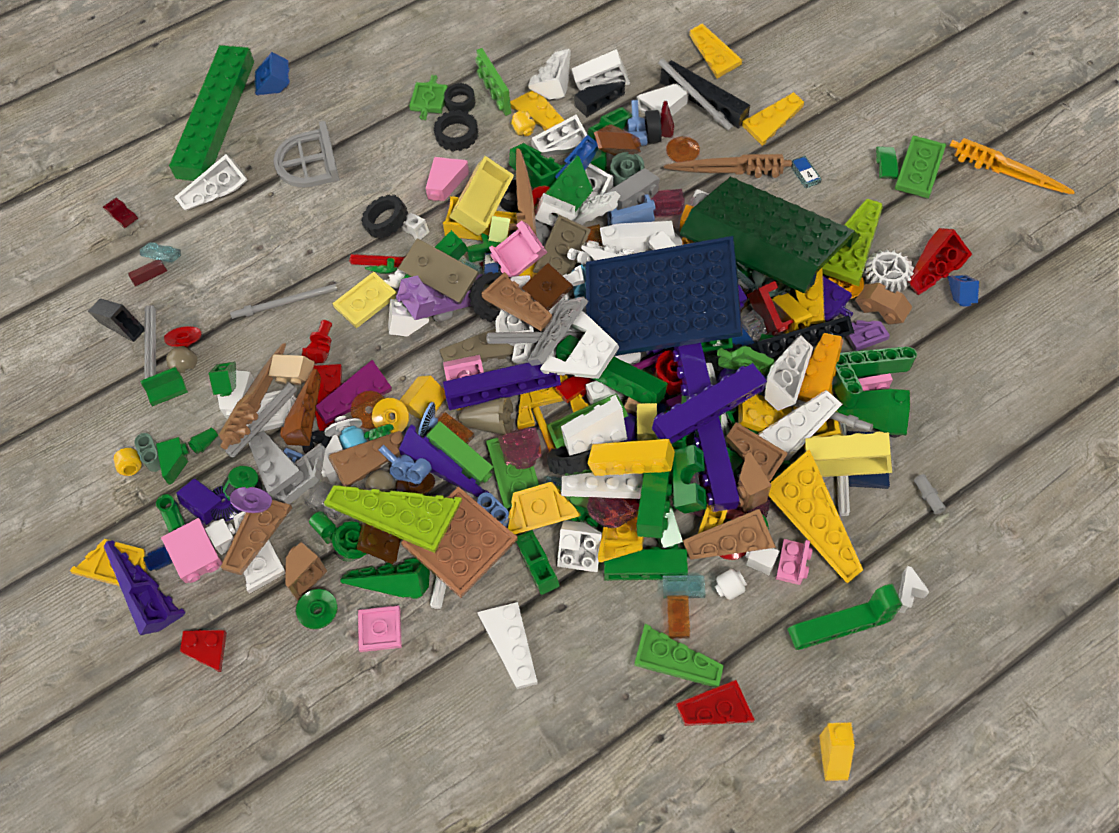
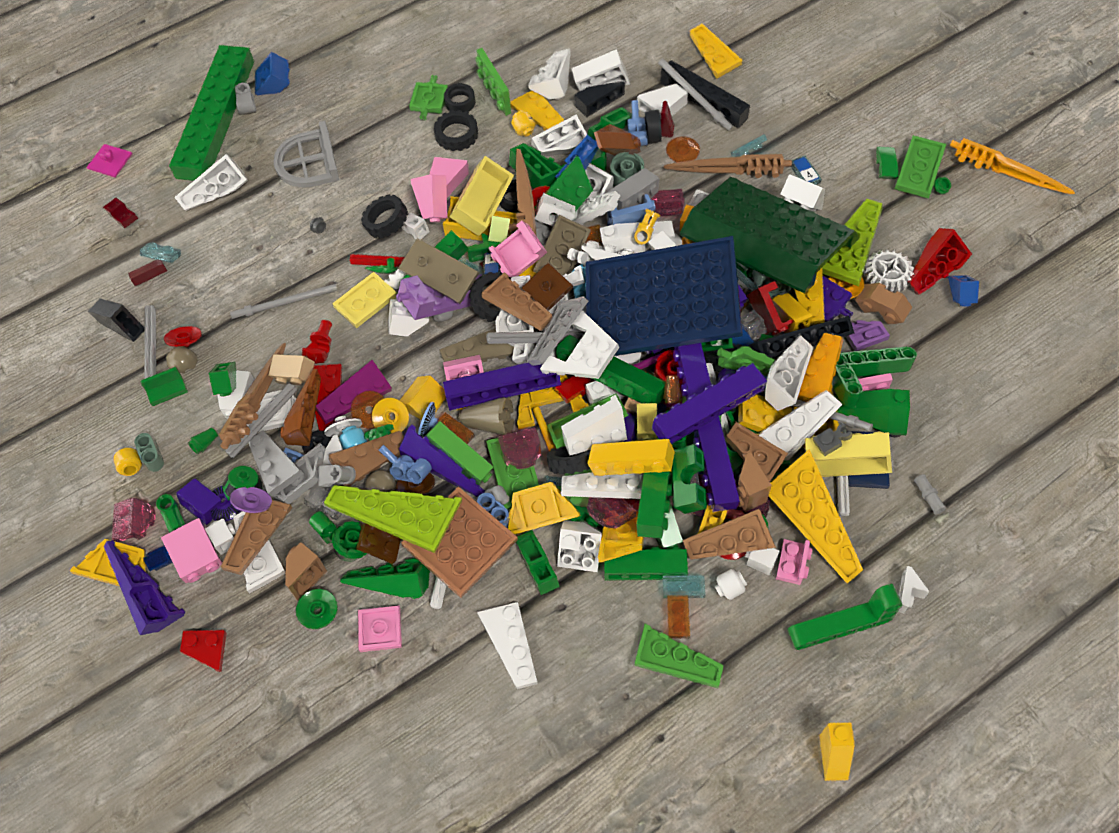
green slope [156,437,190,485] -> none
red wing [676,680,755,726] -> none
yellow wing [742,92,804,146] -> none
none -> dark pink piece [86,144,133,177]
none -> clear pink slope [112,498,156,542]
none -> light grey piece [235,83,256,115]
none -> dark grey plate [310,217,326,234]
none -> light grey piece [318,465,356,487]
none -> bright pink slope [411,174,447,223]
none -> light grey arm [485,485,509,505]
none -> yellow connector [634,209,661,245]
none -> clear orange cone [663,376,683,403]
none -> clear light blue plate [731,134,767,157]
none -> white slope [781,174,825,212]
none -> dark grey plate [813,423,852,456]
none -> green plate [934,177,951,194]

